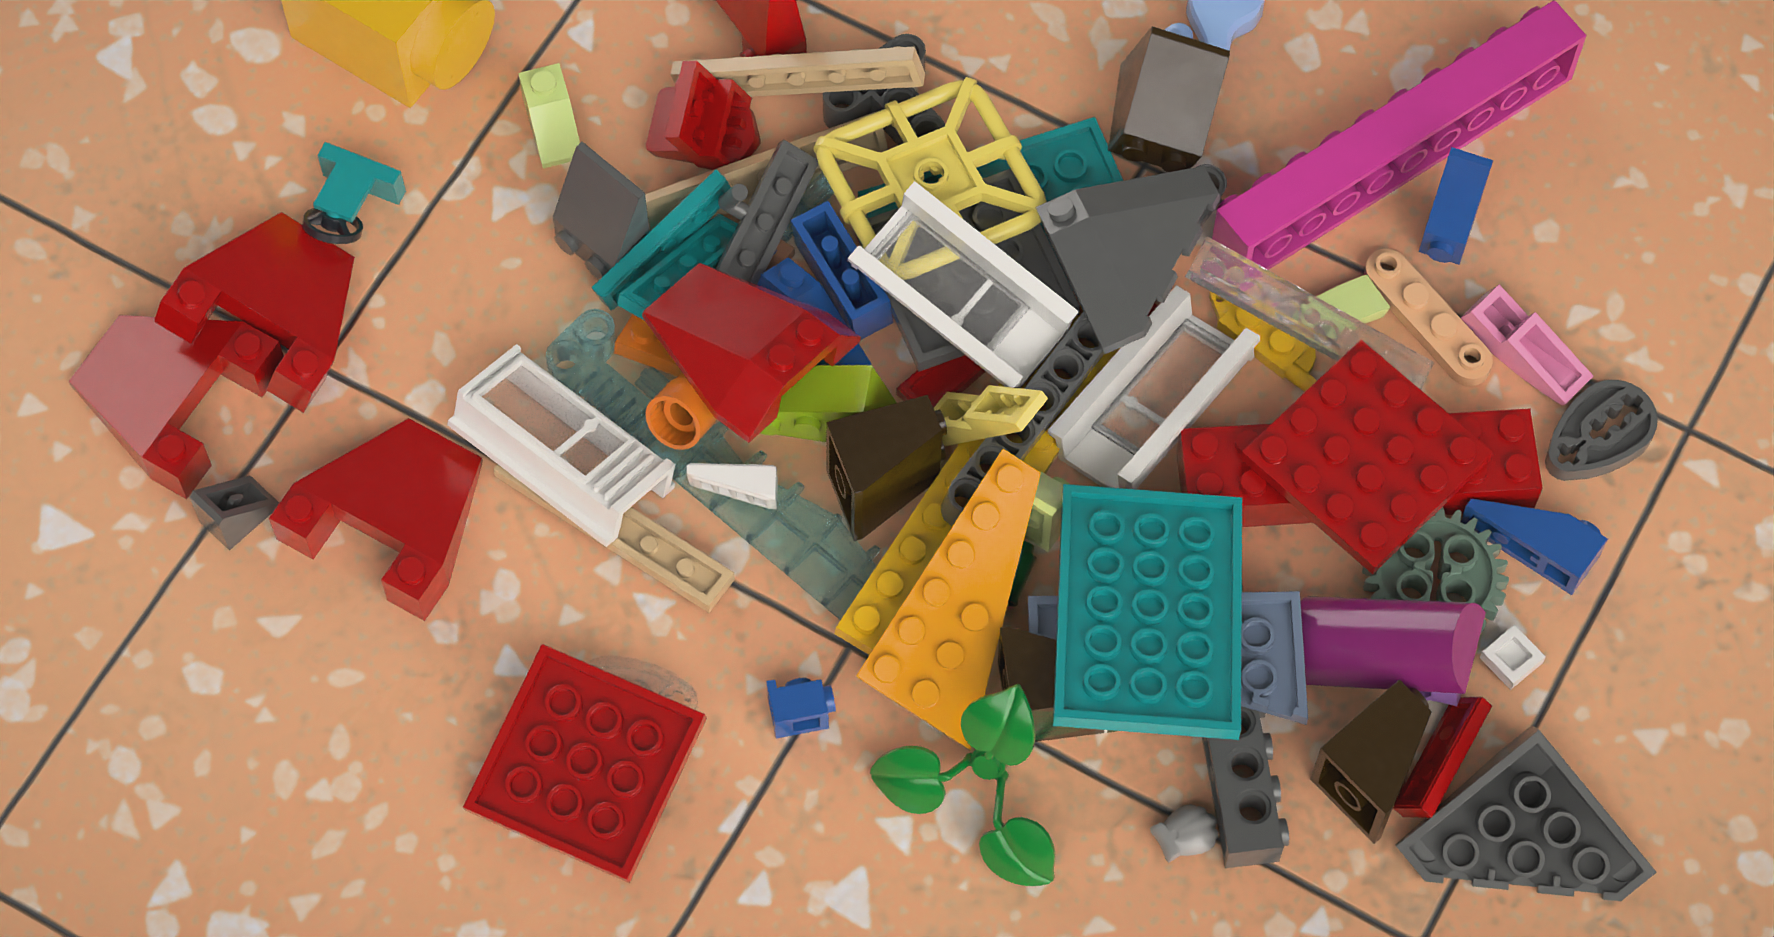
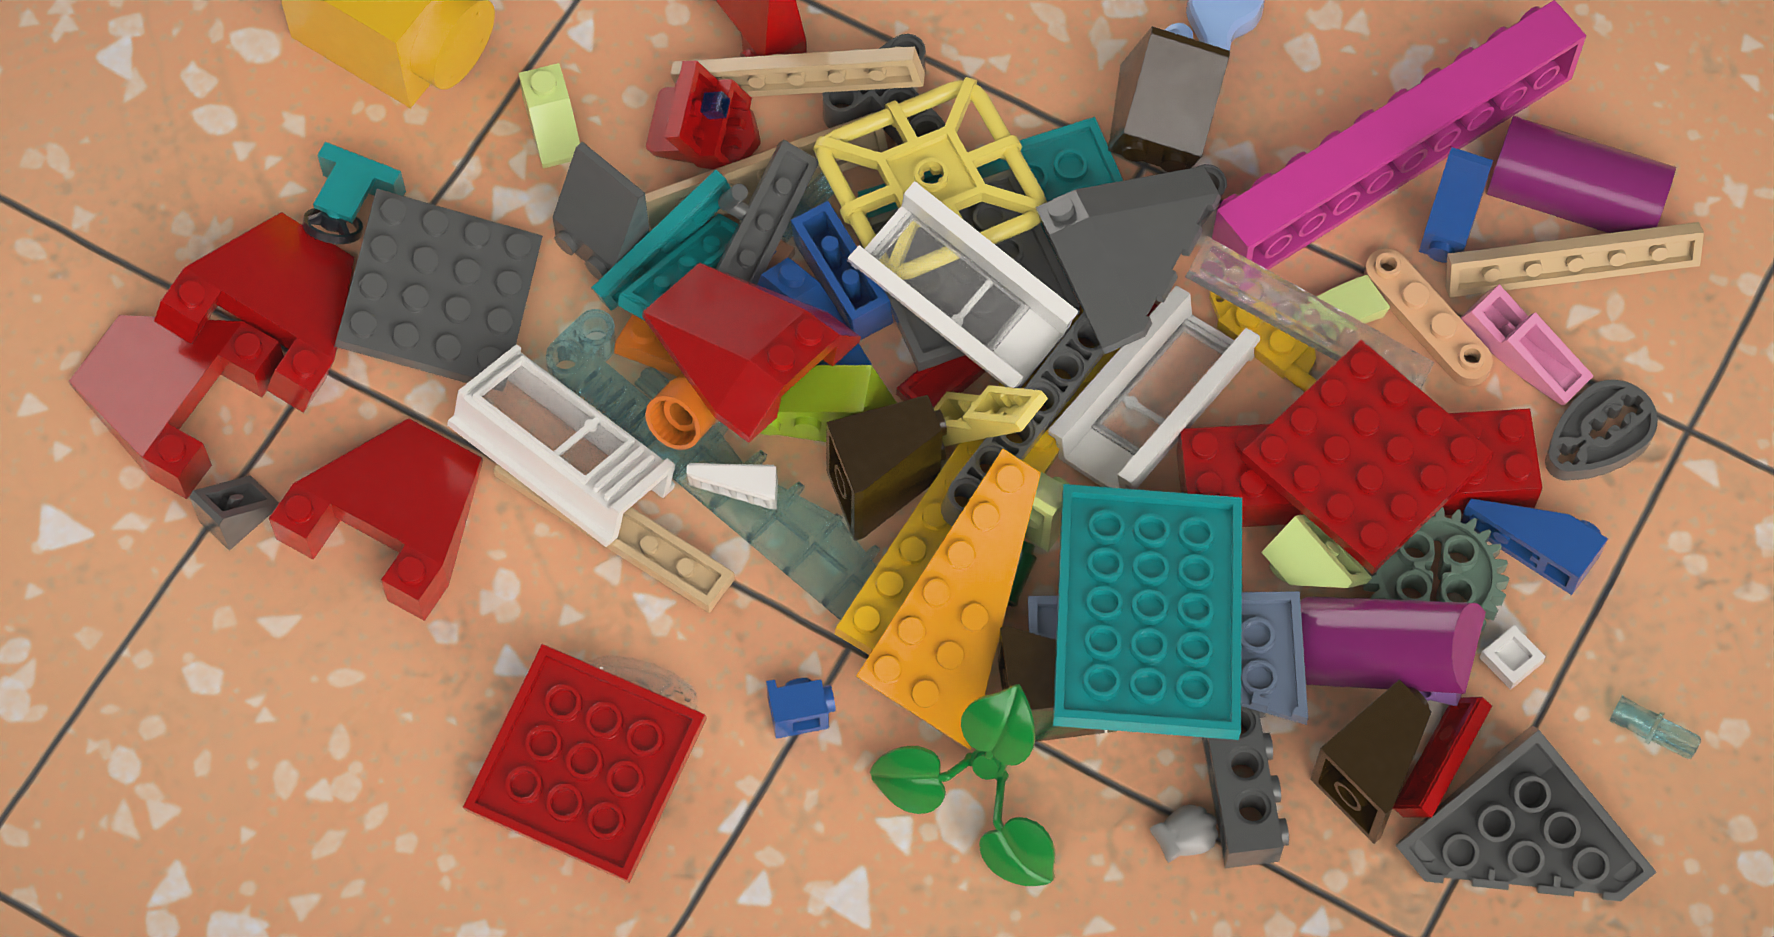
none -> dark grey plate [334,189,543,393]
none -> clear blue piece [700,91,730,119]
none -> yellowish green slope [1261,515,1372,588]
none -> tan plate [1445,222,1704,297]
none -> magenta brick [1487,116,1676,233]
none -> clear light blue axle [1609,695,1701,759]

